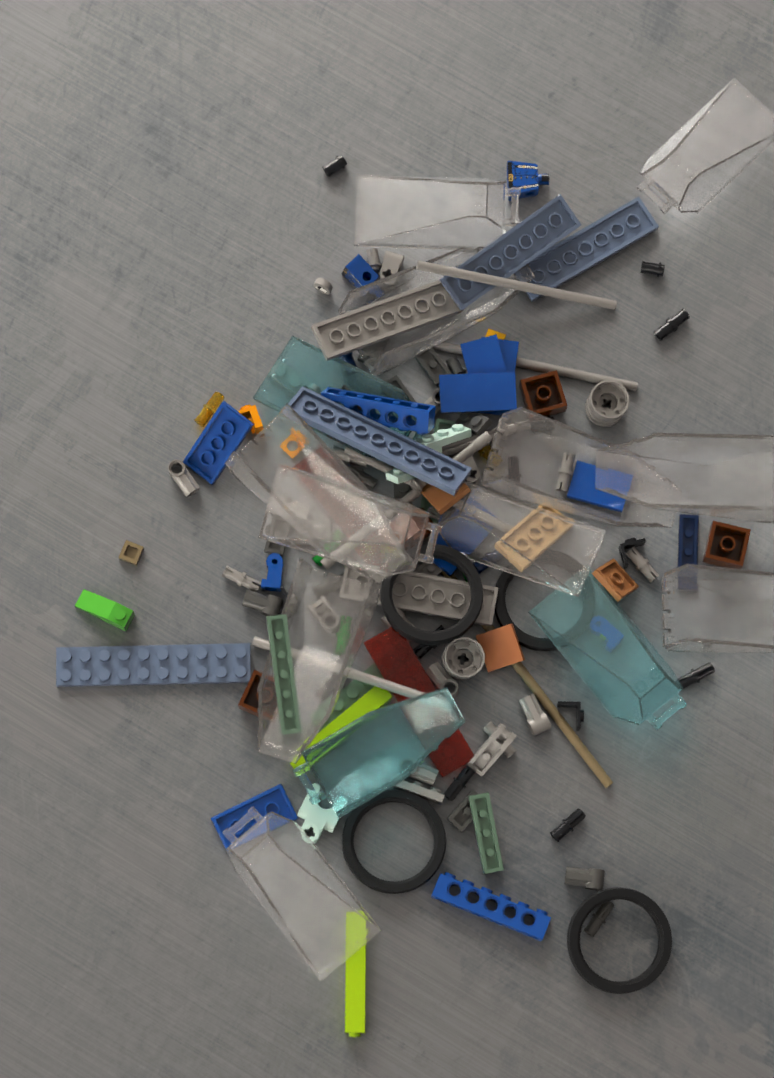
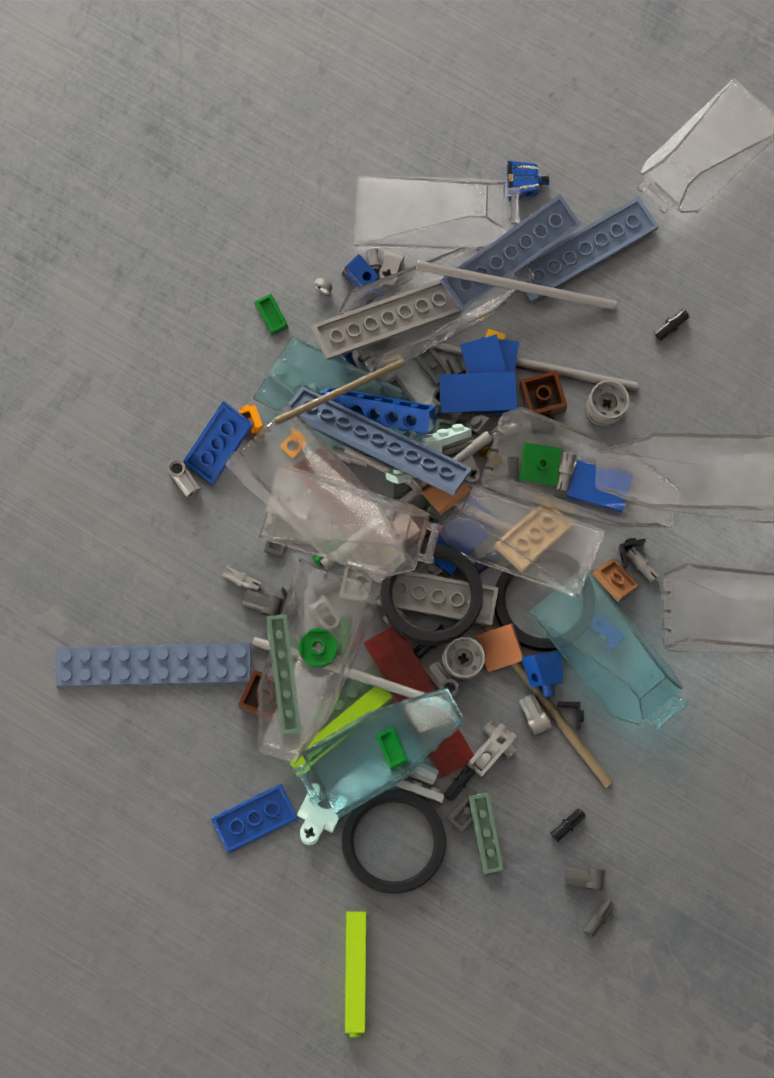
bright green slope [75,589,135,632] -> none
dark tan tile [119,540,144,566] -> none
clear yellow axle [194,391,224,427] -> none
clear windscreen [223,806,381,981] -> none
blue leg [261,553,283,592] -> none
black pin [322,155,347,177] -> none
dark grey axle [341,462,378,490] -> none
blue brick [431,872,551,941] -> none
black tyre [567,888,672,994] -> none
black pin [641,261,665,277] -> none
black axle [676,663,715,690] -> none
dark blue tile [677,514,699,591] -> none
reddish brown brick [702,521,751,571] -> none
none -> green tile [255,294,288,335]
none -> dark tan piece [274,359,405,425]
none -> green plate [298,628,338,668]
none -> green tile [376,727,409,771]
none -> green plate [519,442,561,487]
none -> blue torso [522,651,563,697]

